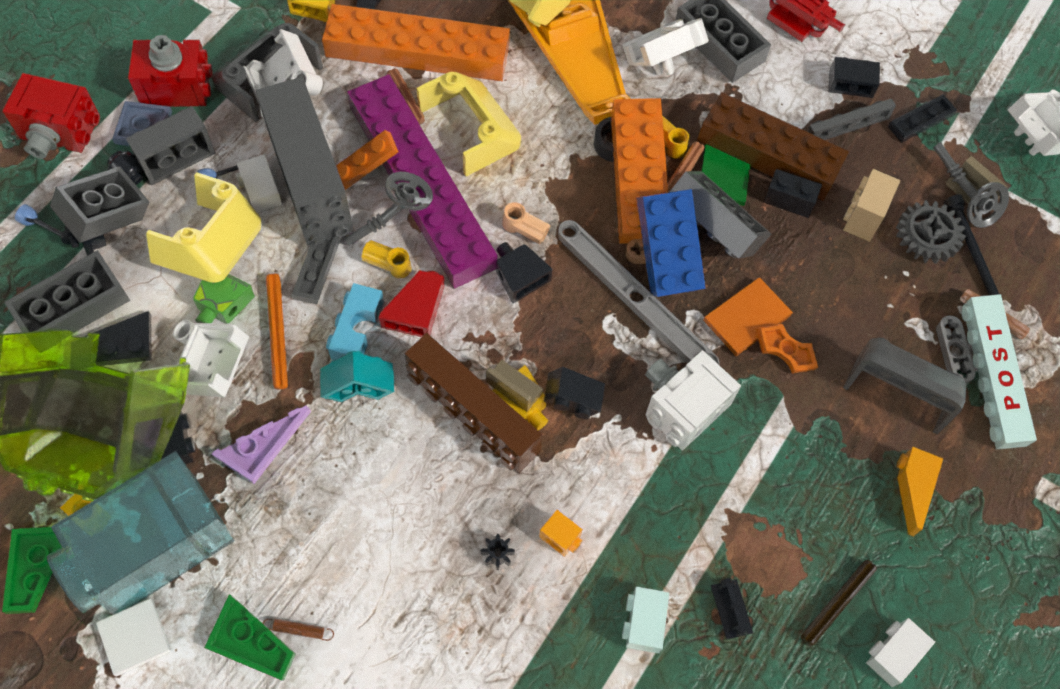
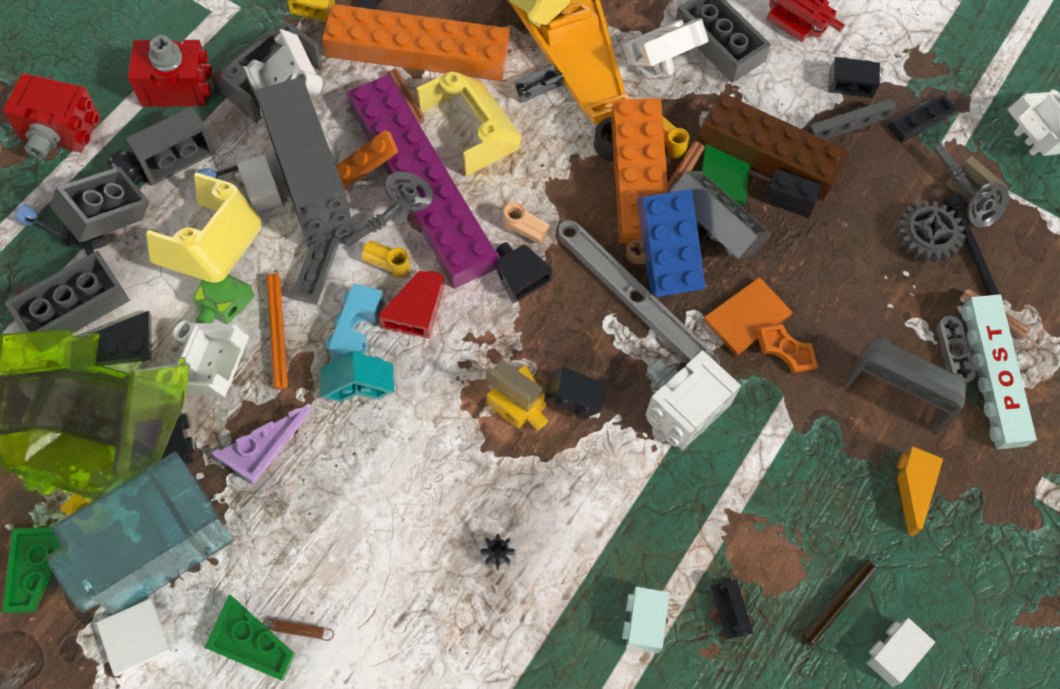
sand blue tile [112,101,172,146] -> none
reddish brown brick [404,333,542,474] -> none
light orange brick [539,510,583,557] -> none
tan brick [843,169,900,242] -> none
none -> black hinge [514,64,564,103]

